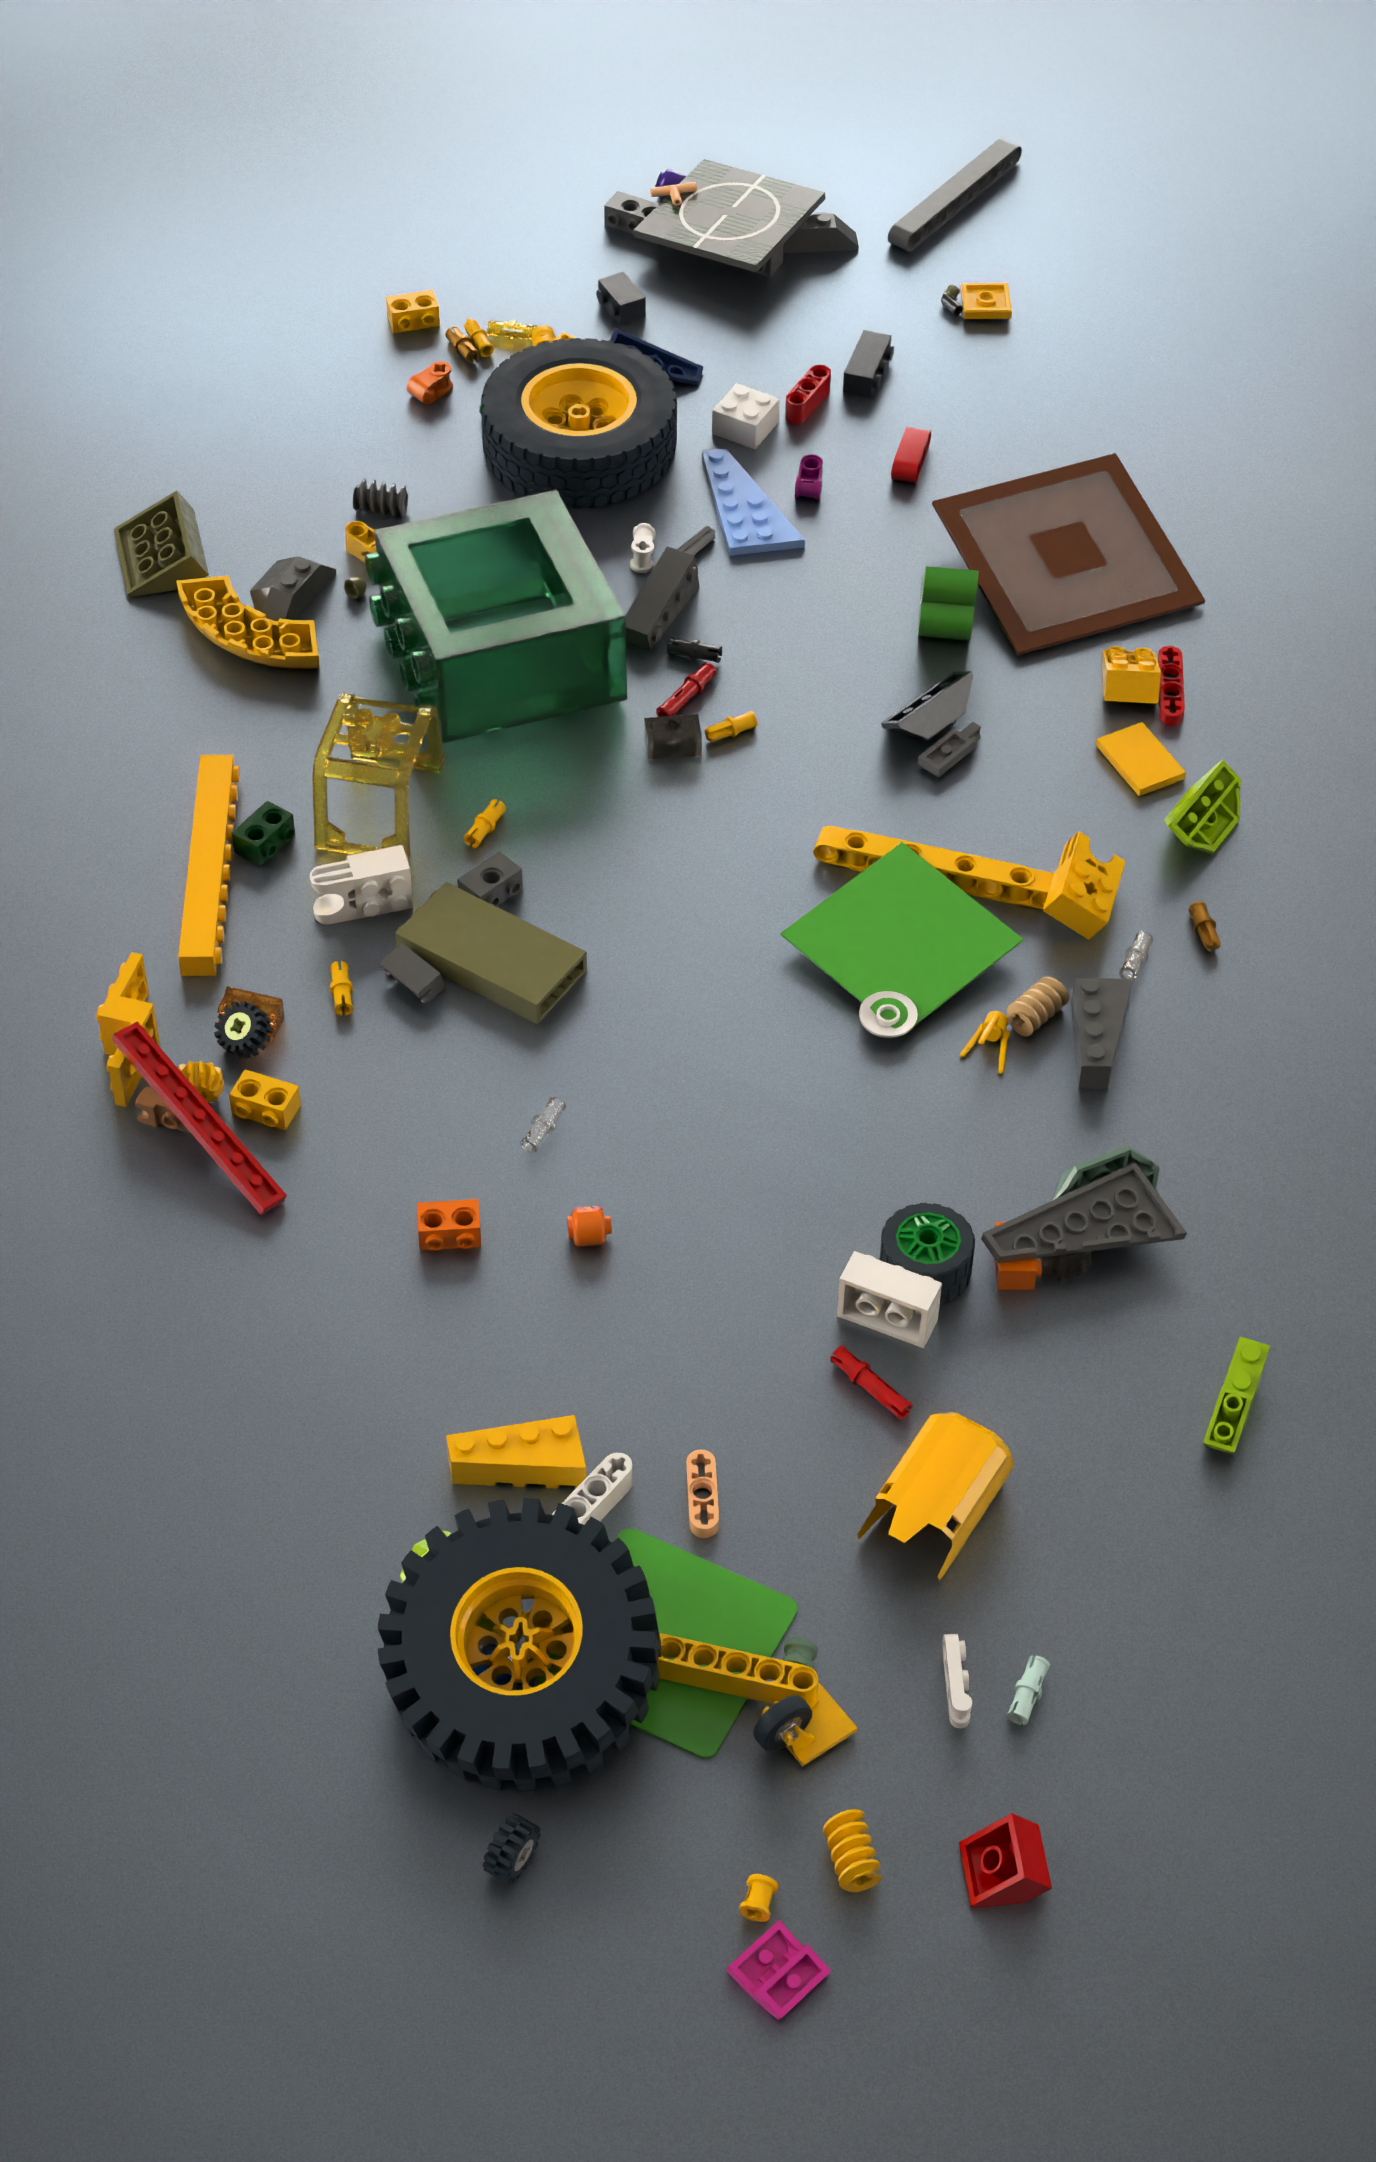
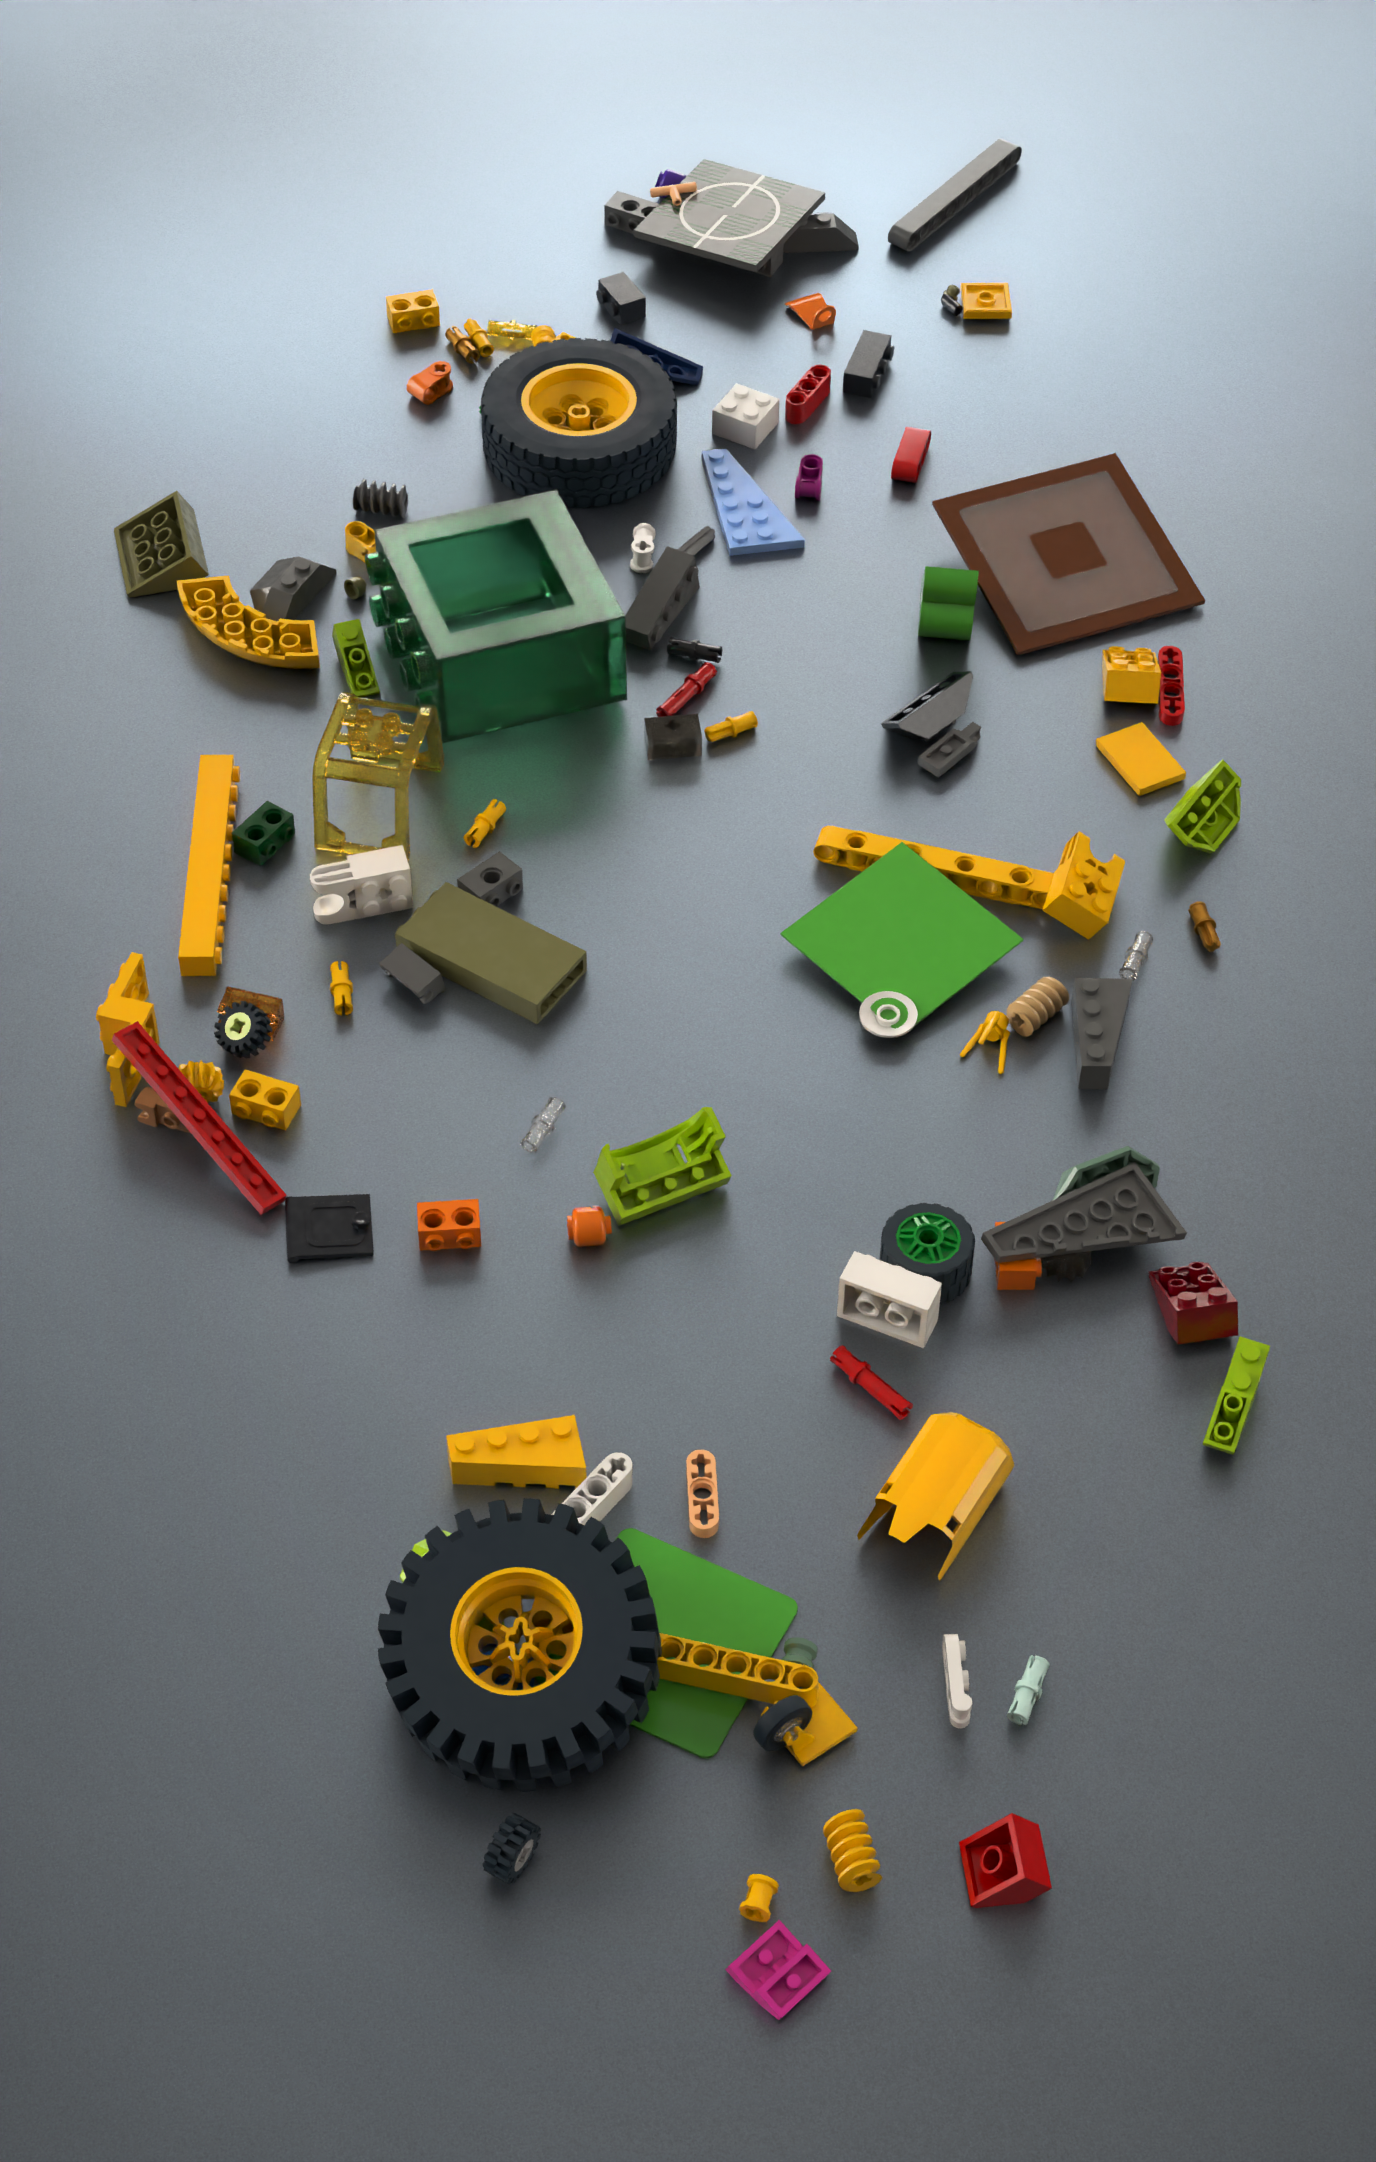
none -> black container [285,1194,373,1263]
none -> lime slope [332,619,380,699]
none -> lime piece [593,1107,732,1226]
none -> orange piece [785,293,836,330]
none -> dark red slope [1148,1262,1238,1345]

